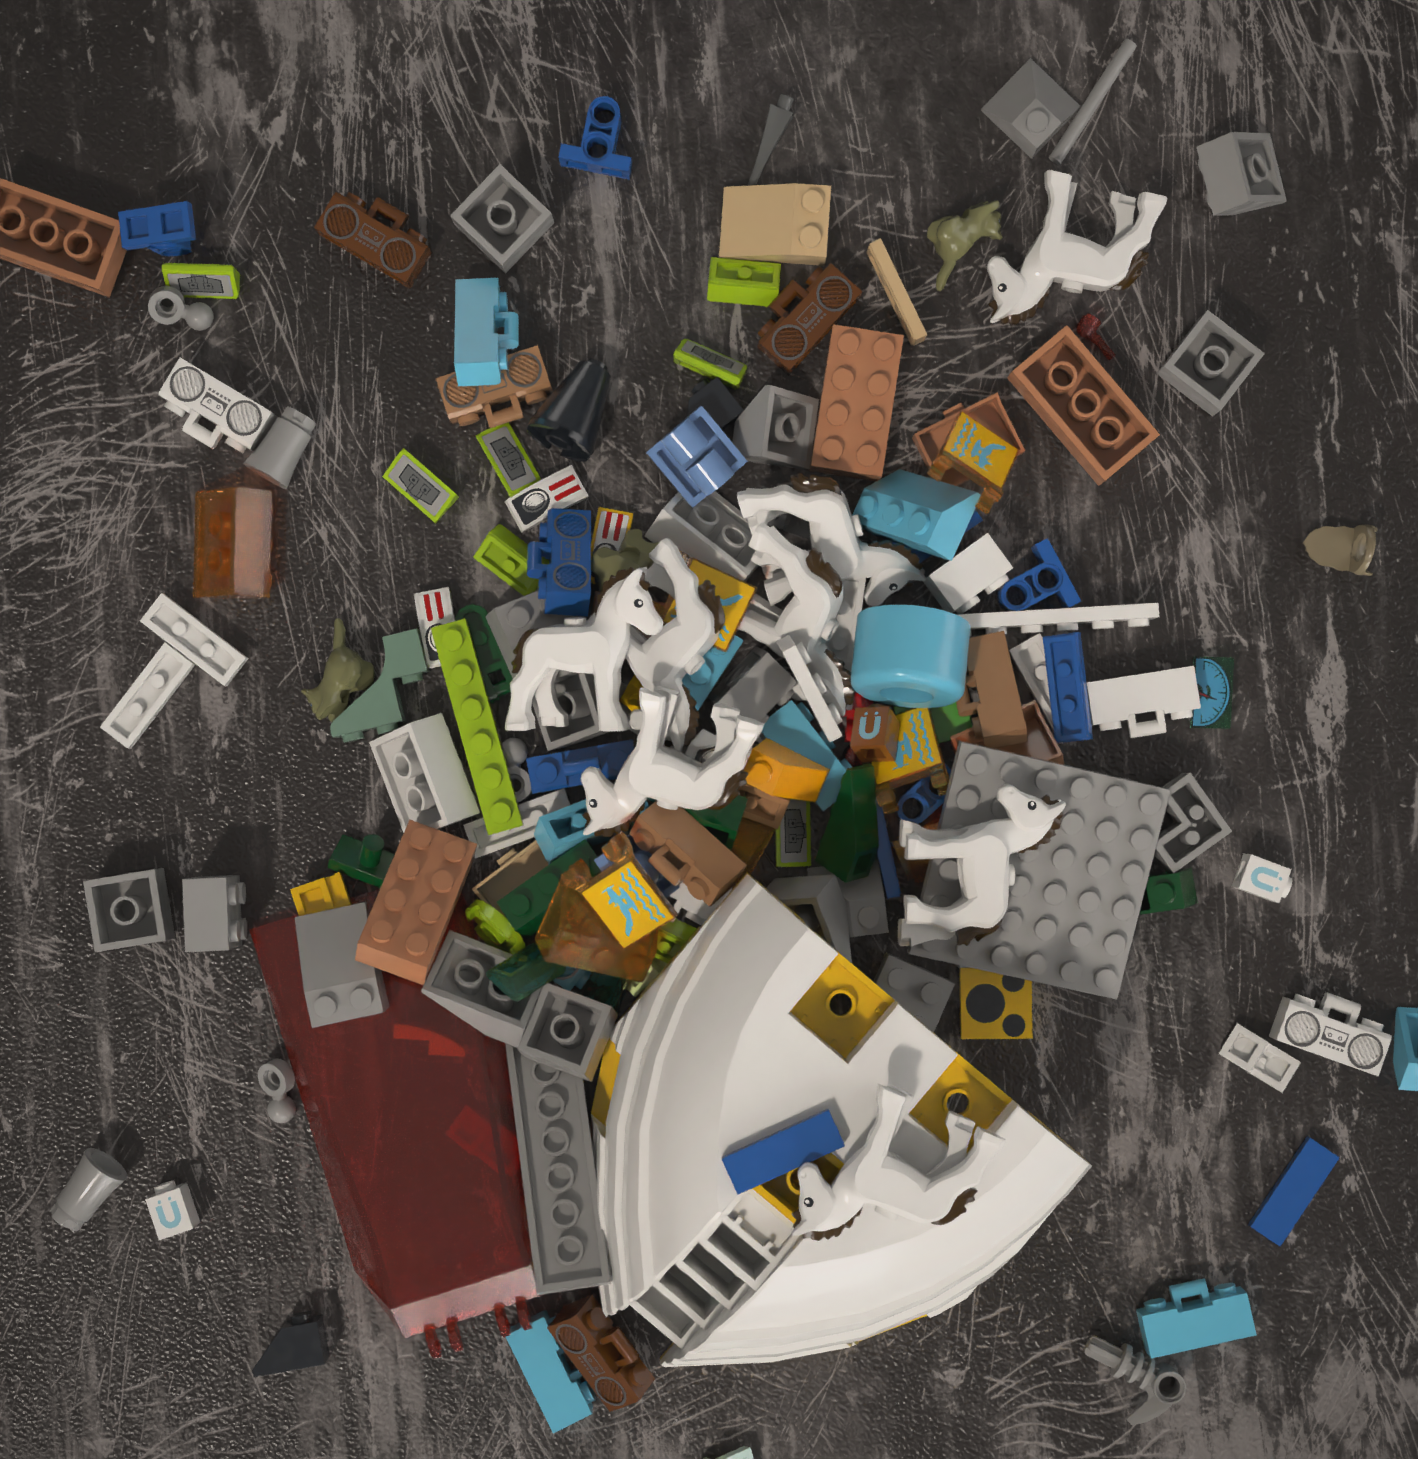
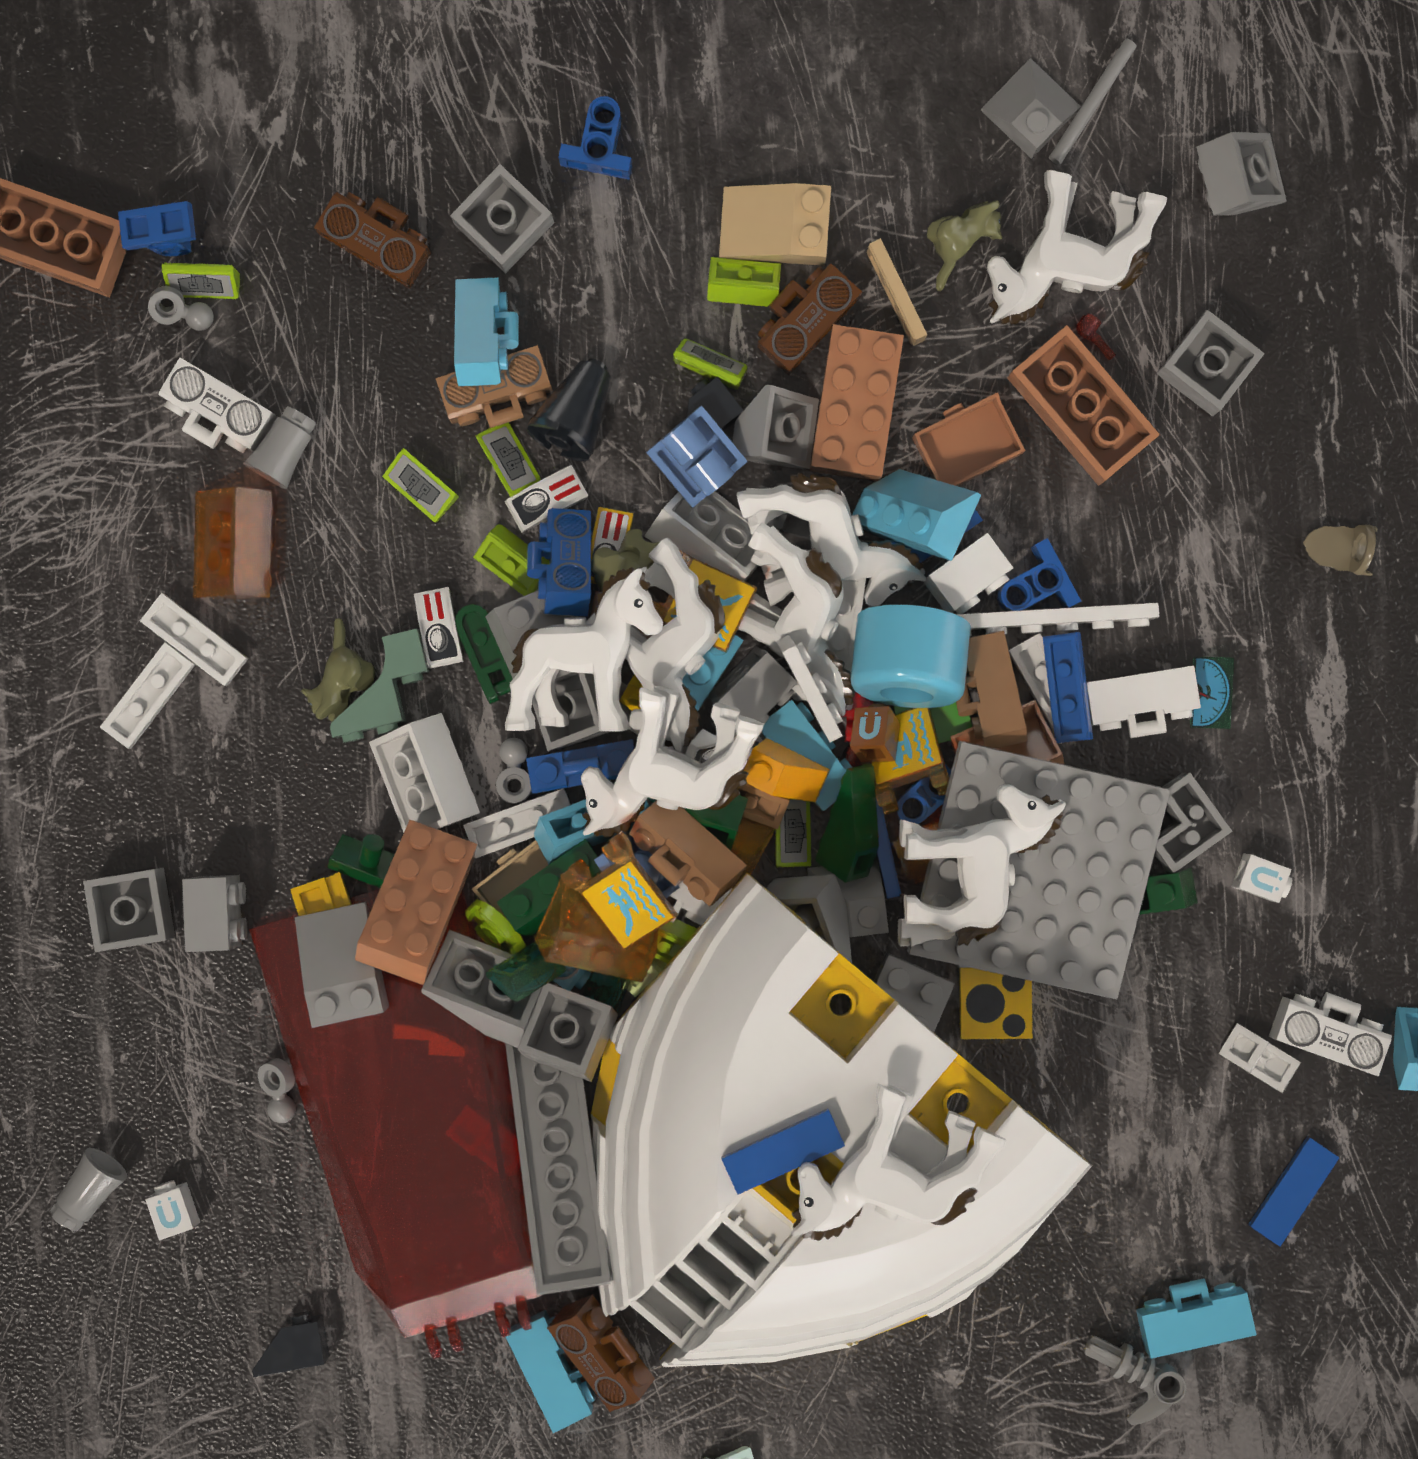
lime plate [431,618,524,835] -> none
dark grey piece [748,94,794,186] -> none
flag [927,411,1019,515] -> none

